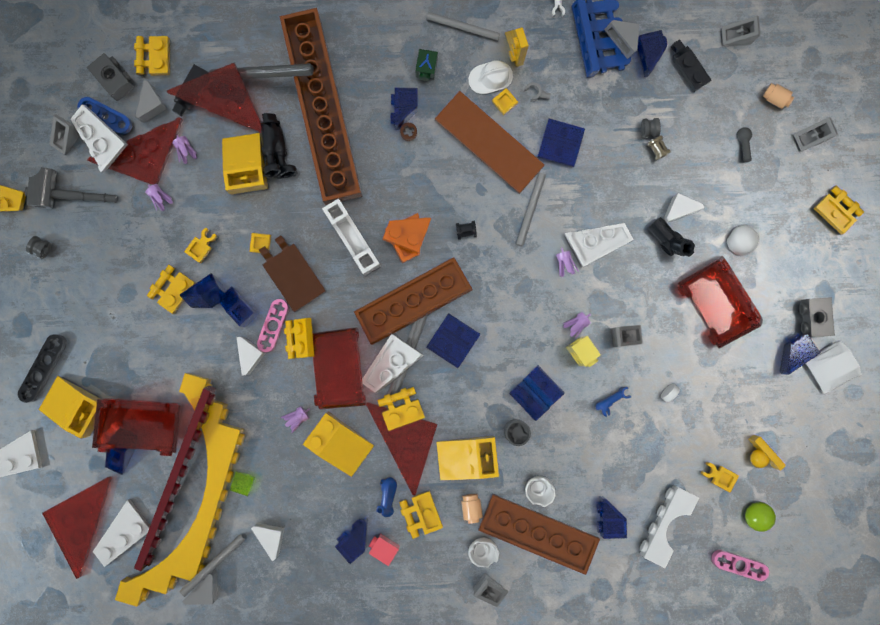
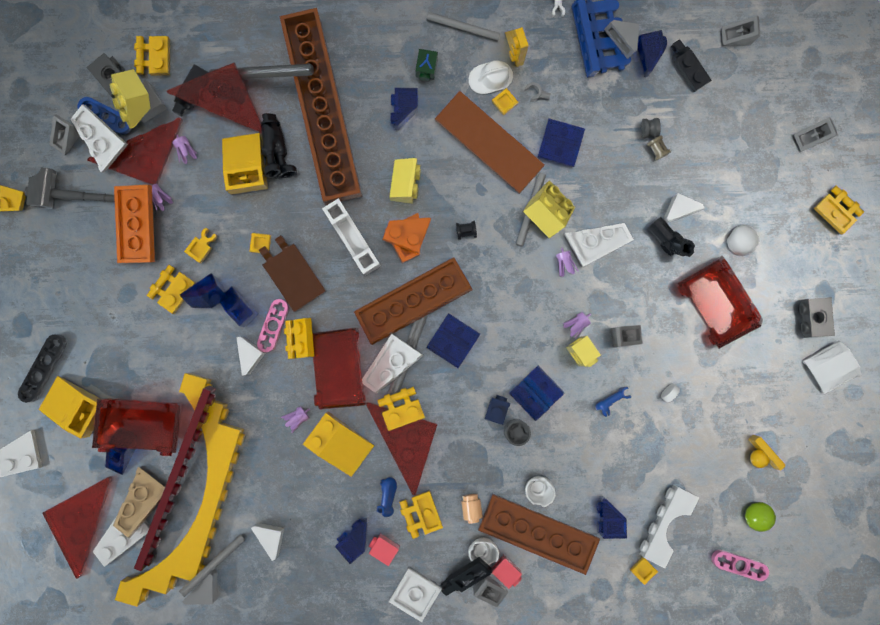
dark grey wheel [26,236,51,259] -> none
clear neon green tile [230,471,255,496] -> none
reddish brown bush [400,122,417,141] -> none
yellow slope [436,436,499,480] -> none
yellow plate [701,462,739,493] -> none
dark grey bar [737,127,752,162] -> none
light nougat brick [763,83,794,109] -> none
clear blue slope [780,333,820,375] -> none
none -> light yellow slope [110,69,150,129]
none -> tan wing [113,467,165,538]
none -> orange plate [114,185,155,263]
none -> light yellow slope [389,158,421,204]
none -> white tile [389,567,442,622]
none -> black hinge [441,557,492,596]
none -> dark blue bracket [484,395,511,425]
none -> coral brick [491,554,522,589]
none -> light yellow slope [523,180,575,238]
none -> yellow tile [630,557,658,585]

